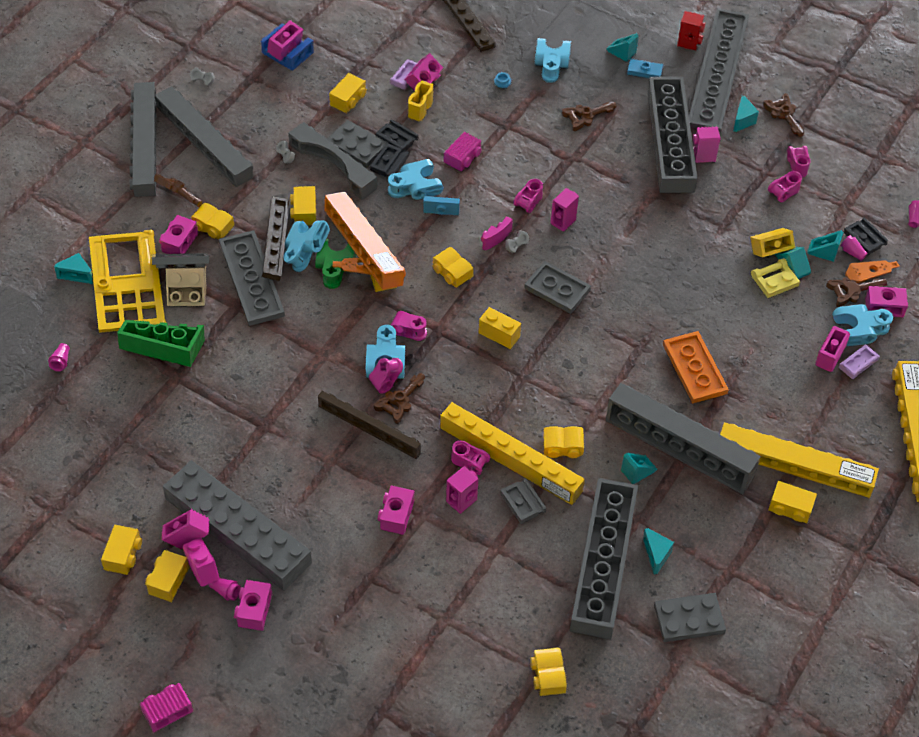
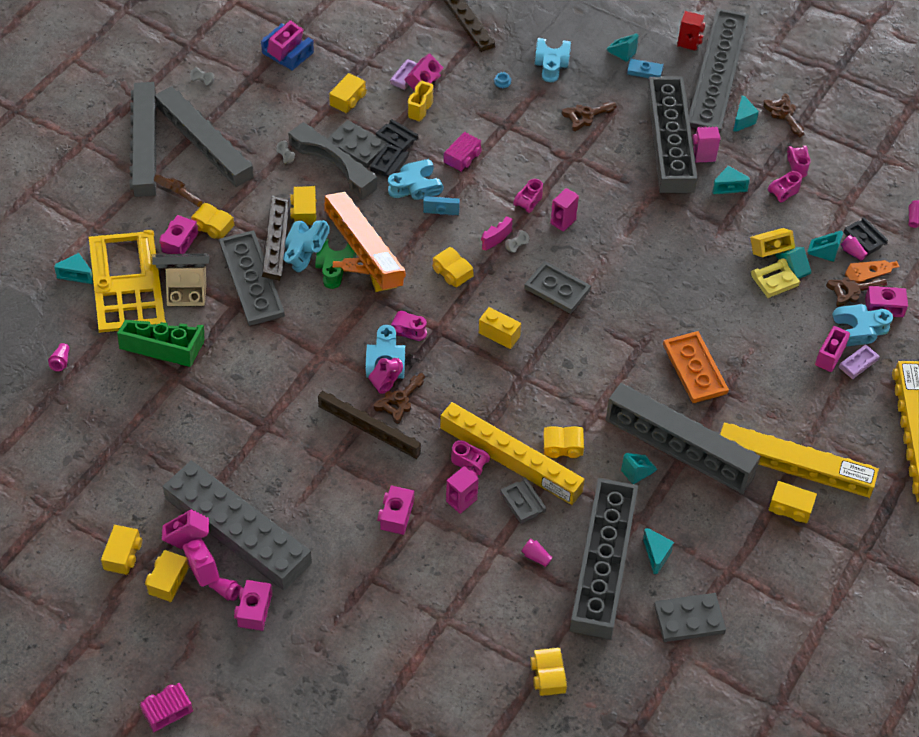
none -> dark pink cone [521,539,553,567]
none -> teal slope [712,166,750,194]

